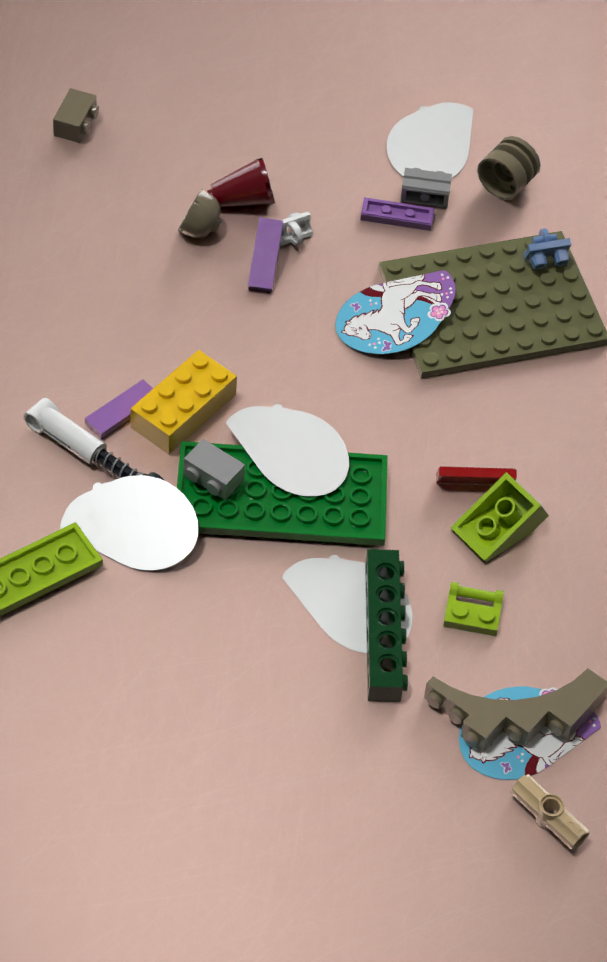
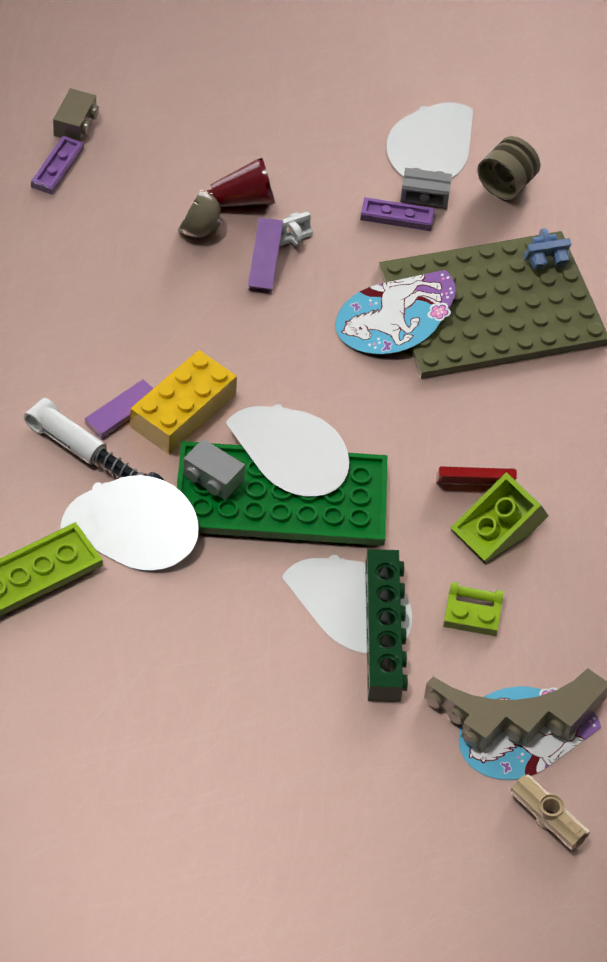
none -> medium lavender tile [31,136,84,195]

